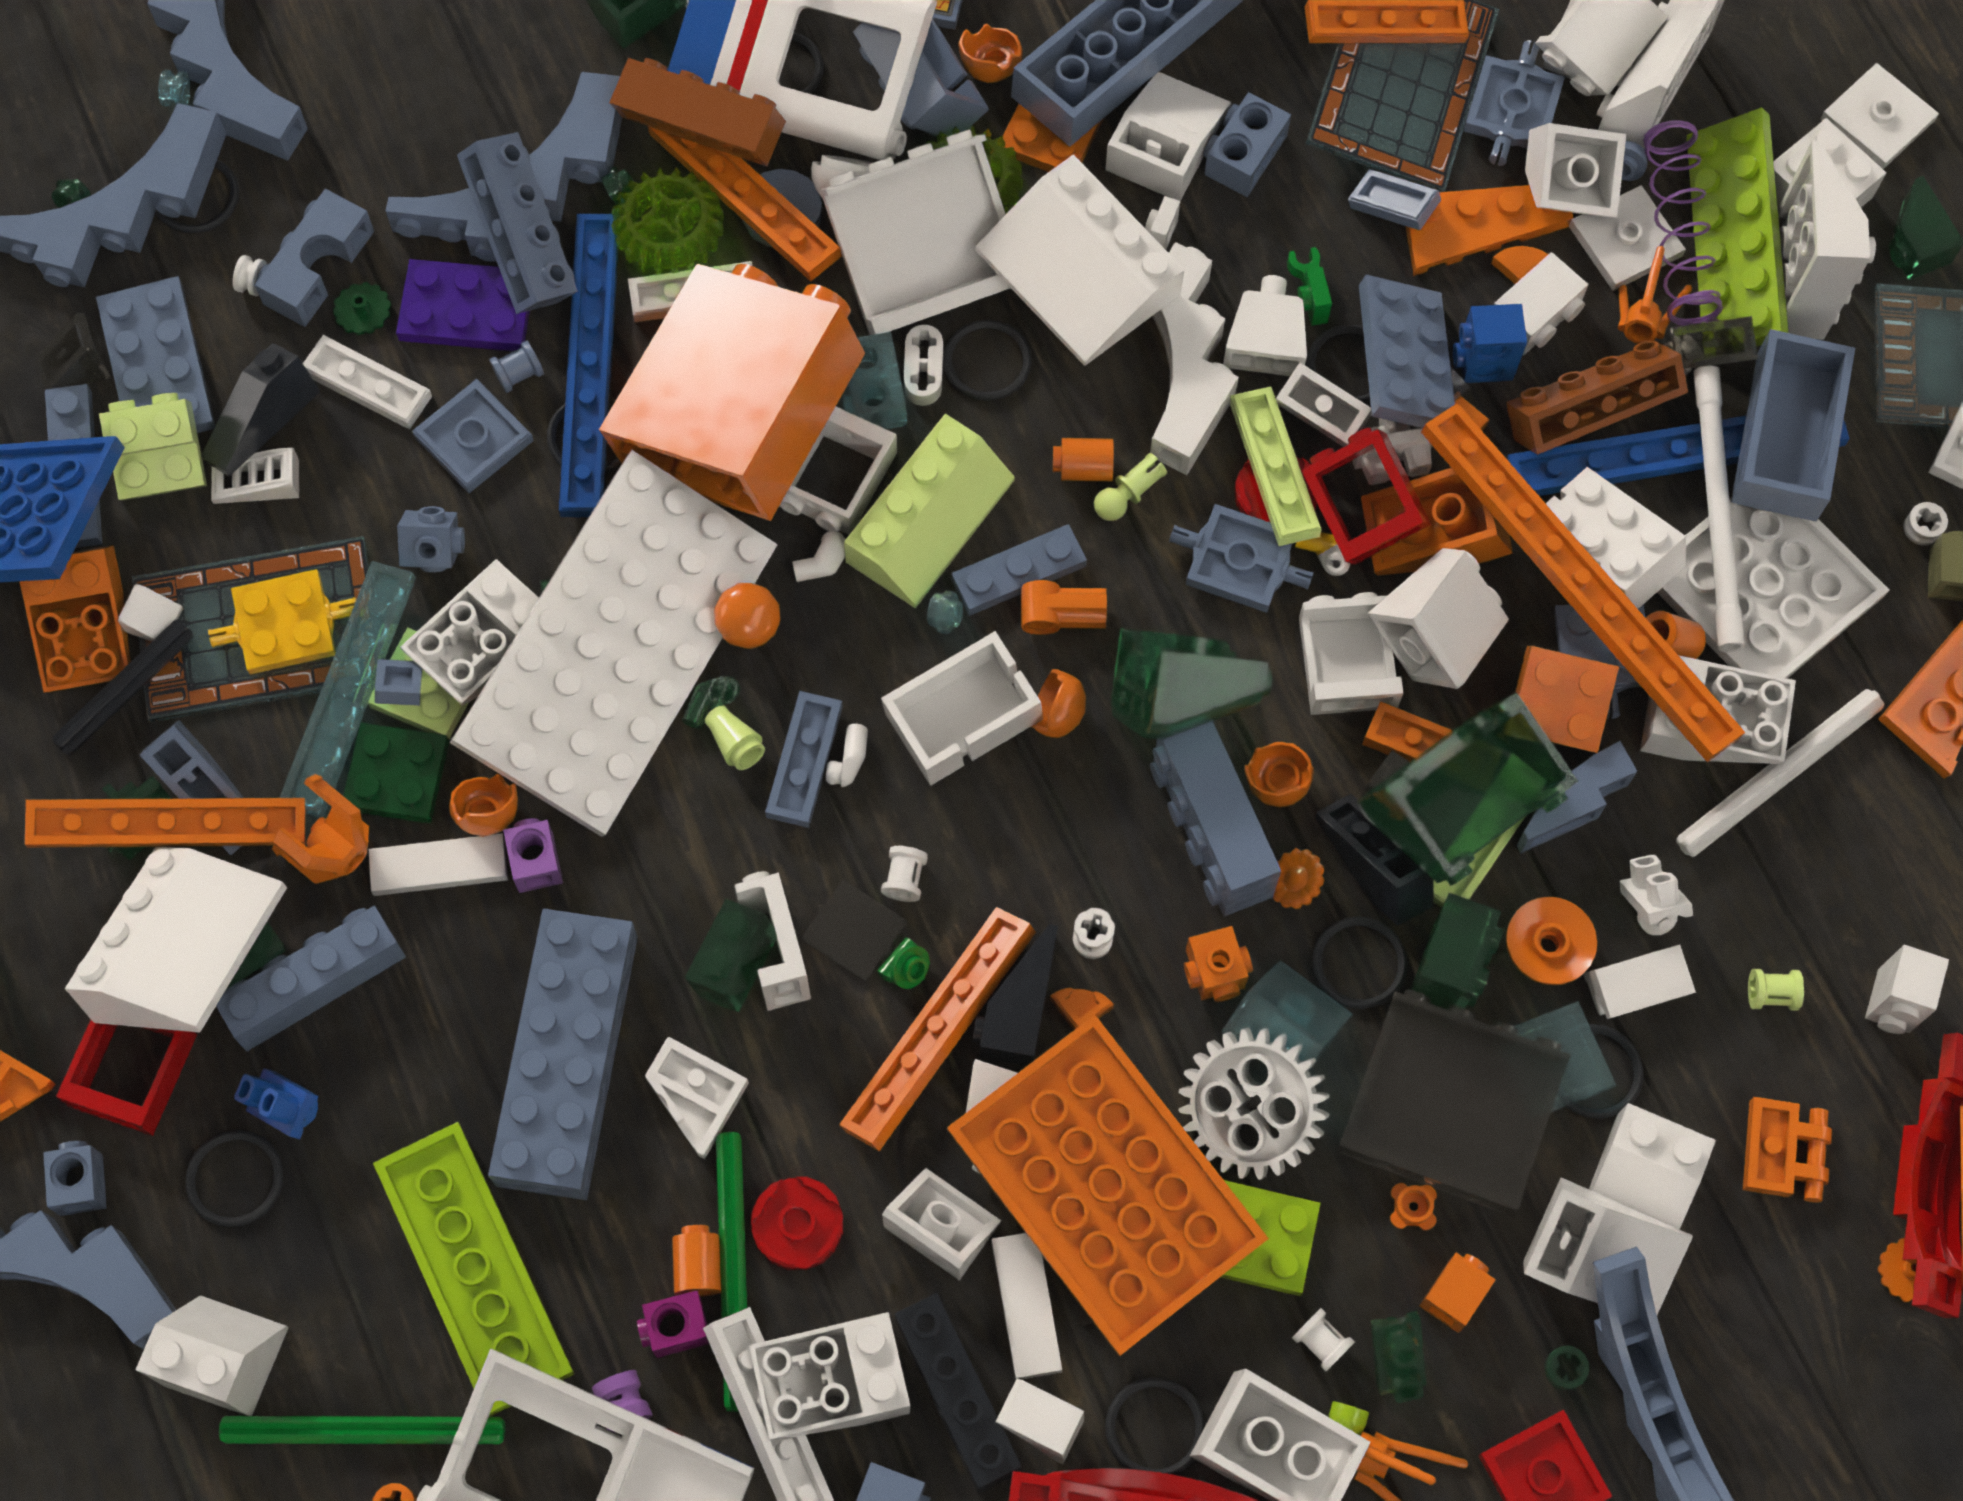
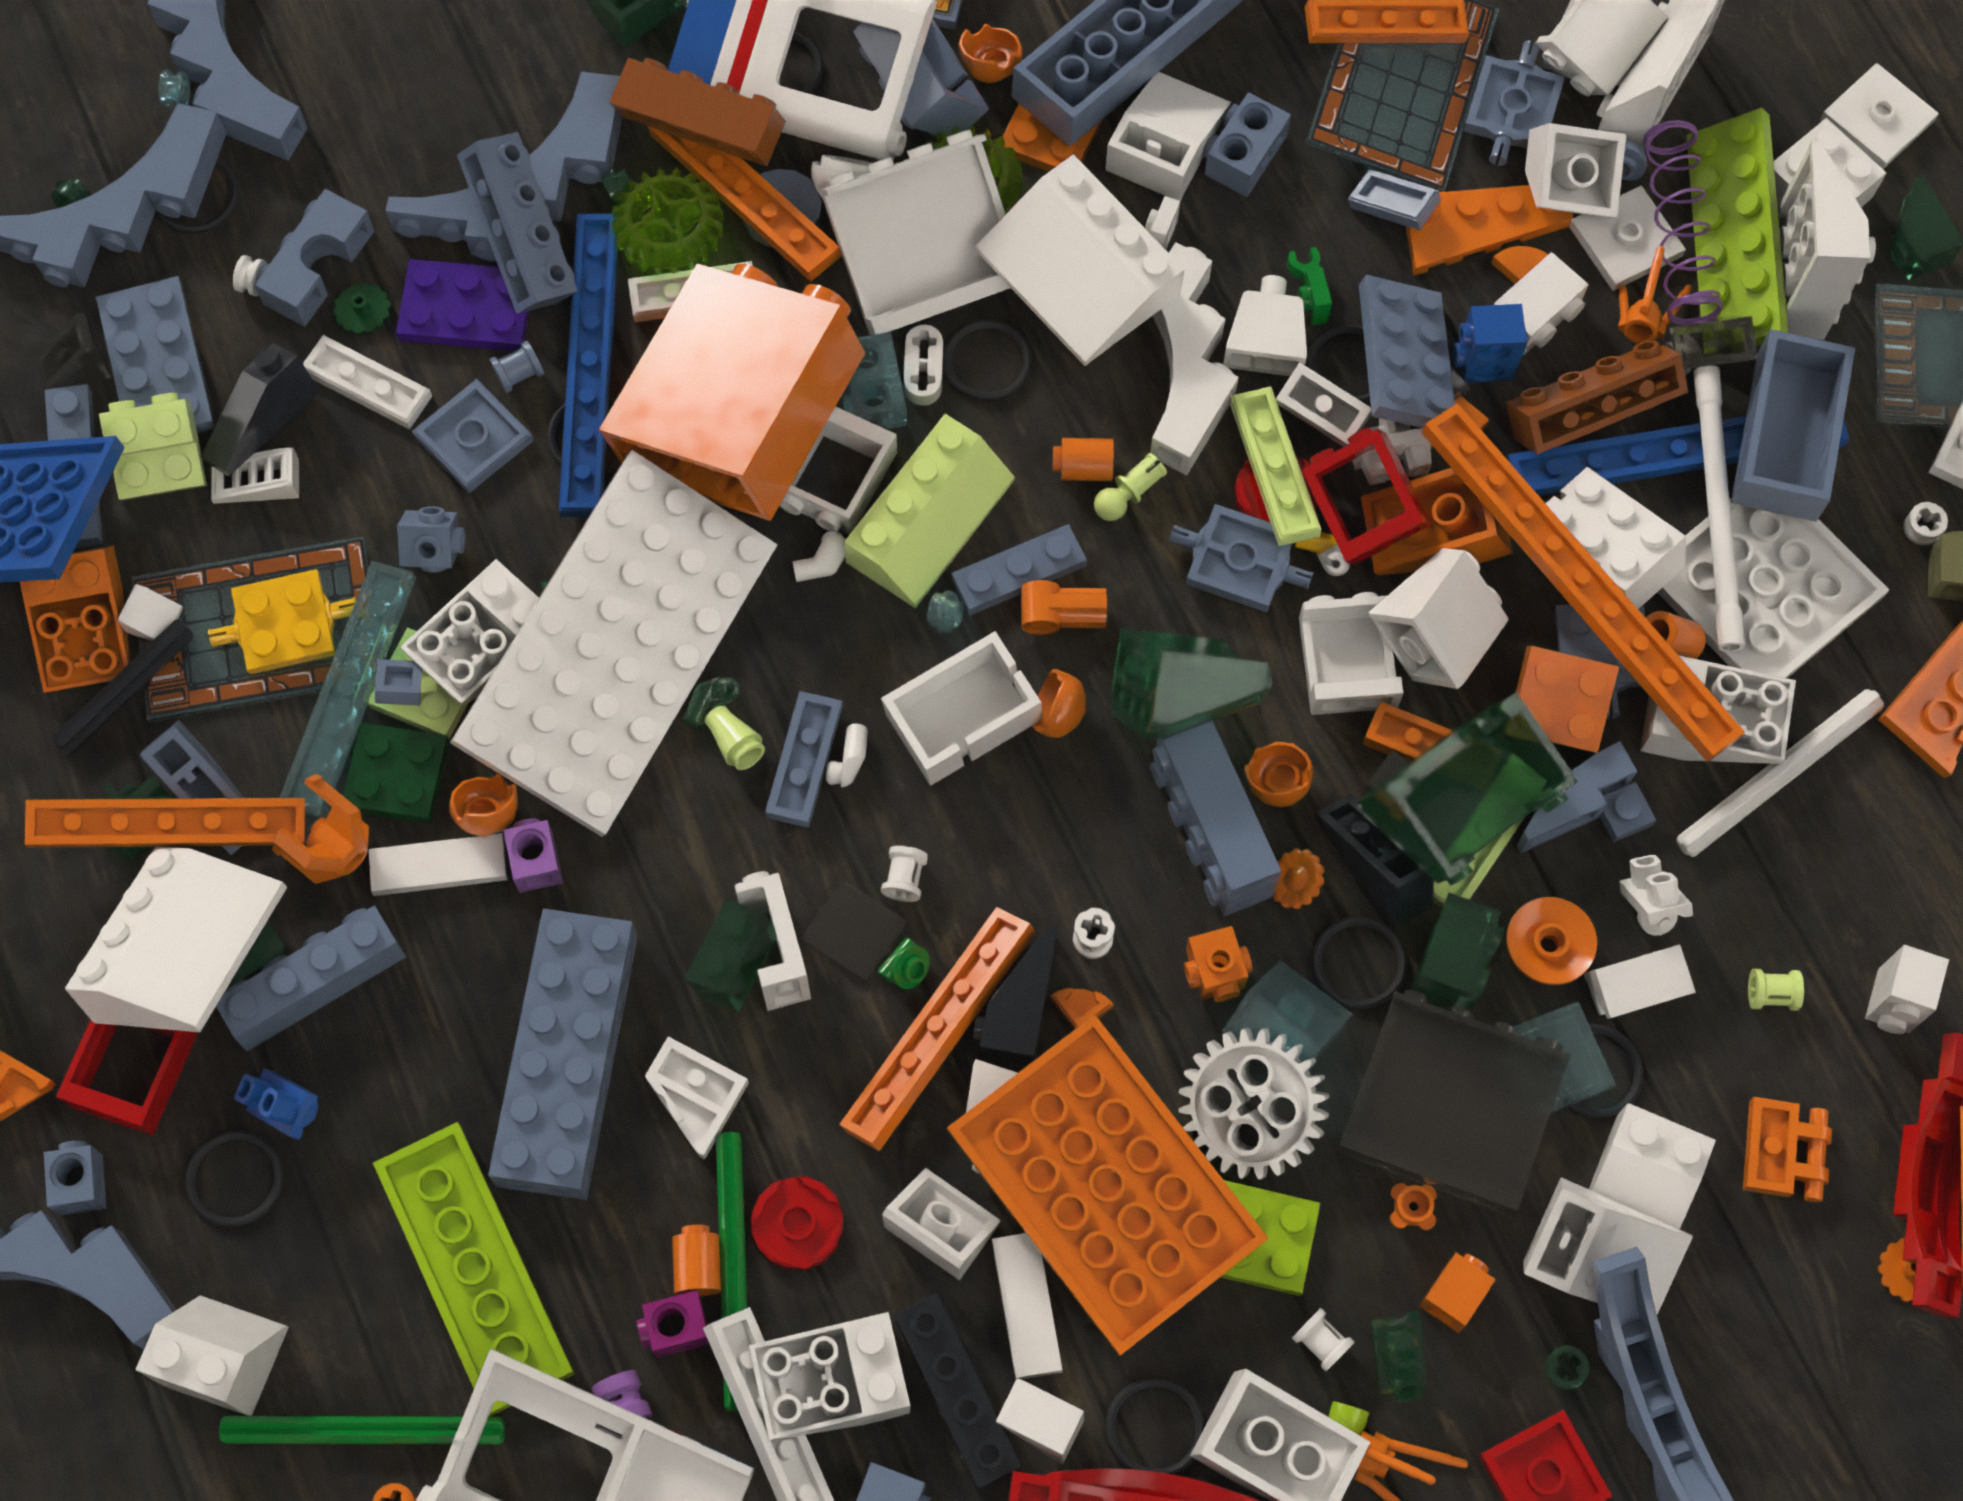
orange hair [714,583,781,649] -> none
none -> sand blue plate [1600,782,1656,843]

